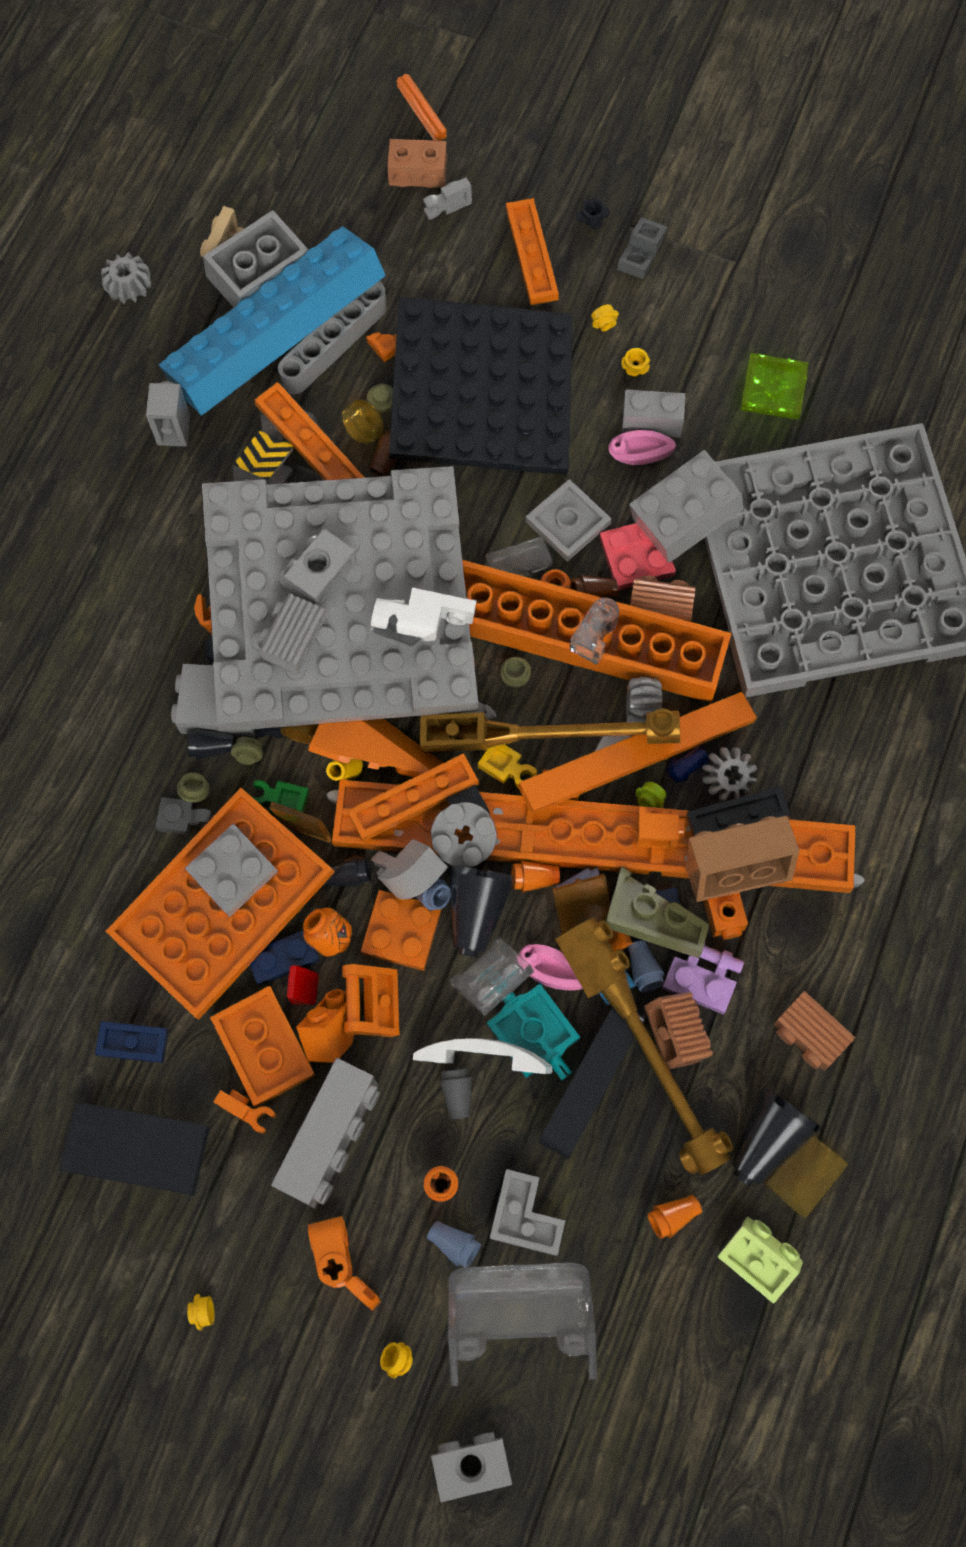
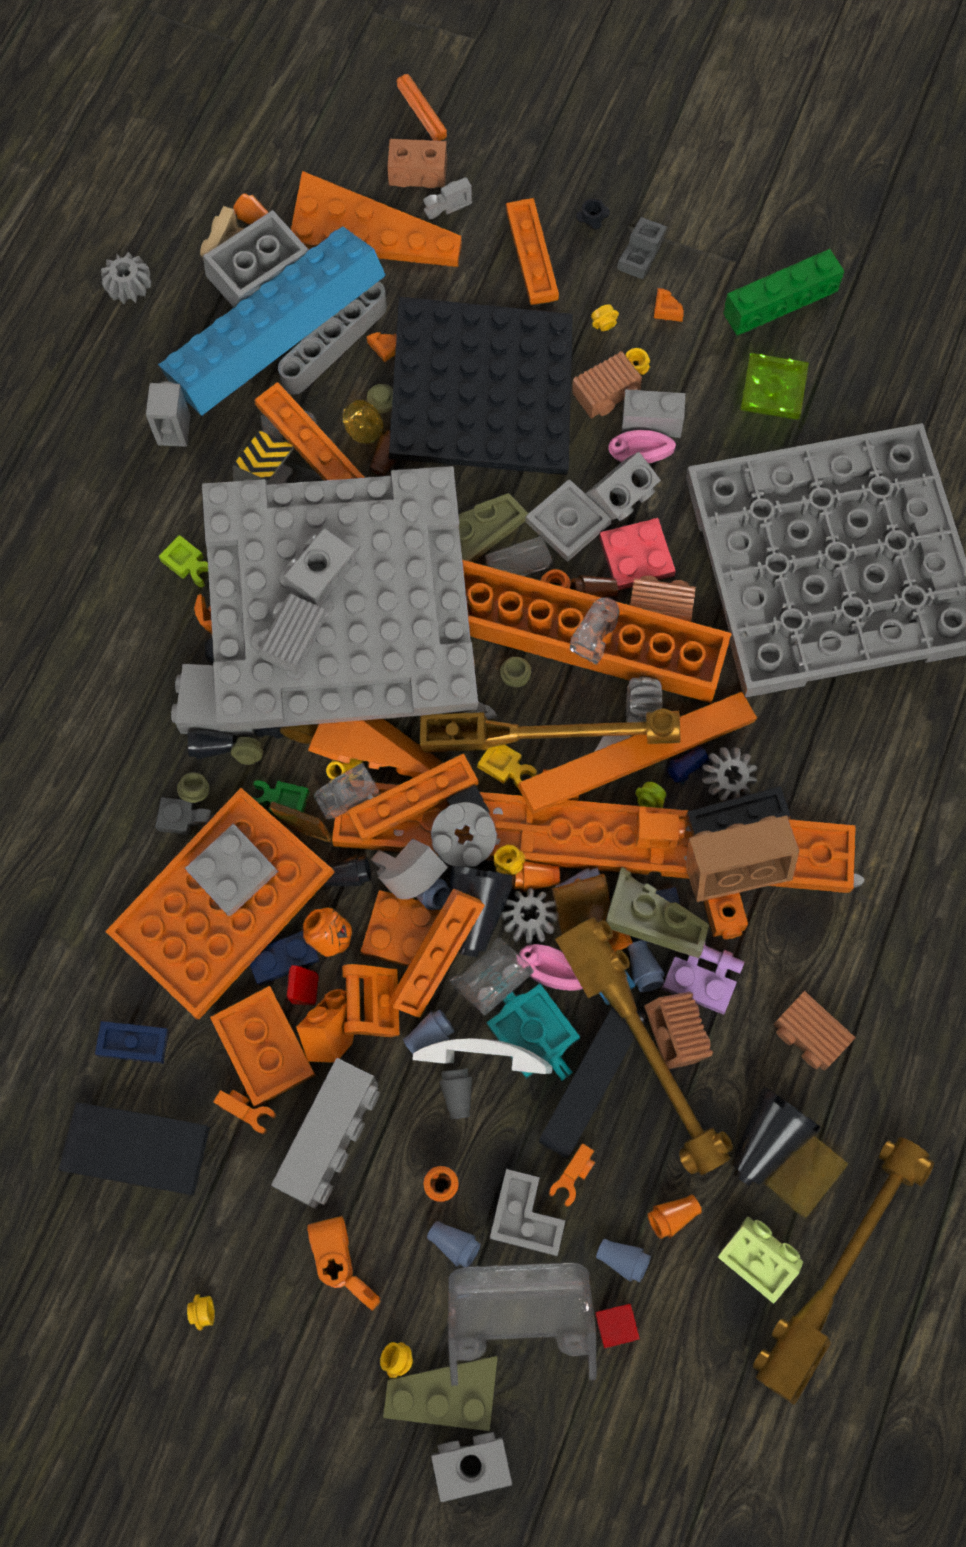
white plate [371,588,476,646] -> none
light grey brick [629,450,744,563] -> none
none -> lime plate [159,535,208,588]
none -> orange cone [233,193,269,225]
none -> orange wing [291,171,462,267]
none -> clear leg [314,763,381,819]
none -> olive wing [383,1356,498,1431]
none -> orange plate [389,888,485,1018]
none -> sand blue cone [403,1009,455,1054]
none -> olive wing [458,493,528,562]
none -> yellow plate [493,845,525,875]
none -> light grey gear [502,888,558,945]
none -> orange plate [549,1143,595,1207]
none -> nougat brick [572,351,642,418]
none -> light grey brick [585,452,661,521]
none -> red slope [595,1304,640,1348]
none -> sand blue cone [596,1238,651,1282]
none -> orange tile [654,288,684,322]
none -> green brick [723,249,844,336]
none -> pearl gold bar [753,1137,934,1405]

